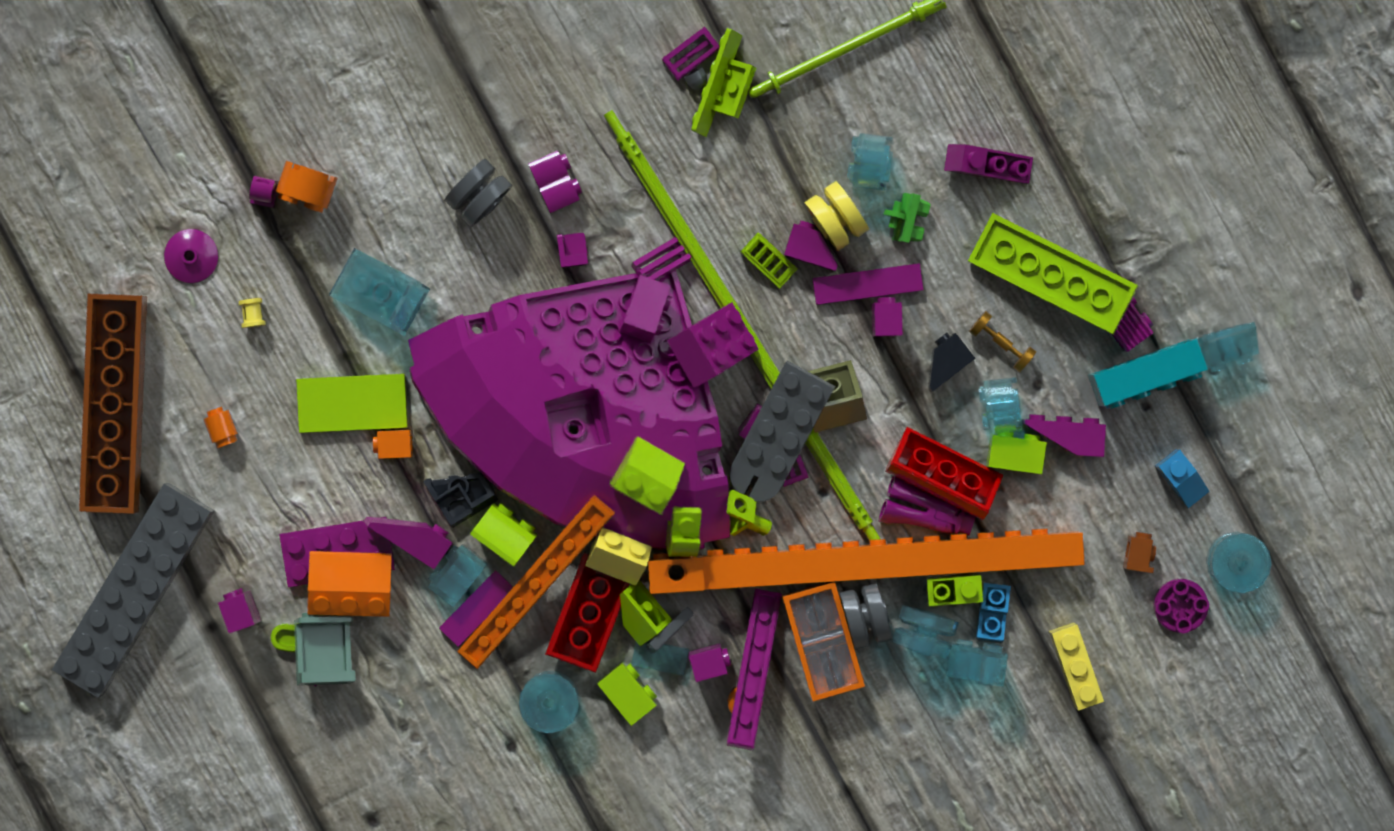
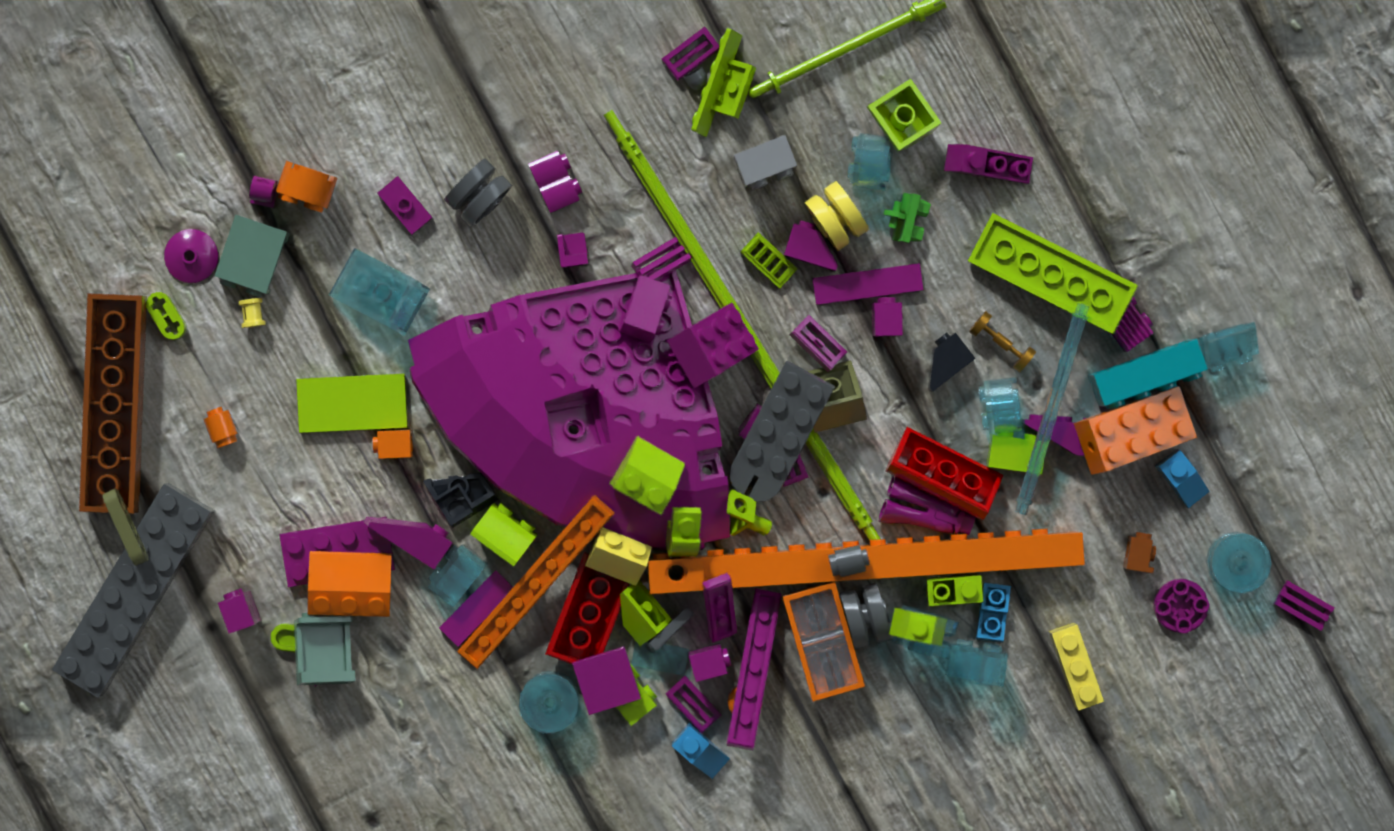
none -> olive beam [103,488,149,566]
none -> lime beam [146,292,186,339]
none -> sand green panel [215,214,290,297]
none -> magenta plate [377,176,433,235]
none -> magenta tile [572,646,641,715]
none -> magenta tile [665,675,722,733]
none -> dark azure slope [672,723,730,779]
none -> magenta tile [702,573,737,643]
none -> light grey brick [734,135,797,191]
none -> magenta tile [789,315,847,372]
none -> dark grey brick [828,545,870,577]
none -> lime slope [867,79,941,152]
none -> lime slope [889,608,947,646]
none -> clear light blue piece [1015,303,1089,515]
none -> orange brick [1074,386,1197,475]
none -> magenta tile [1273,580,1335,631]

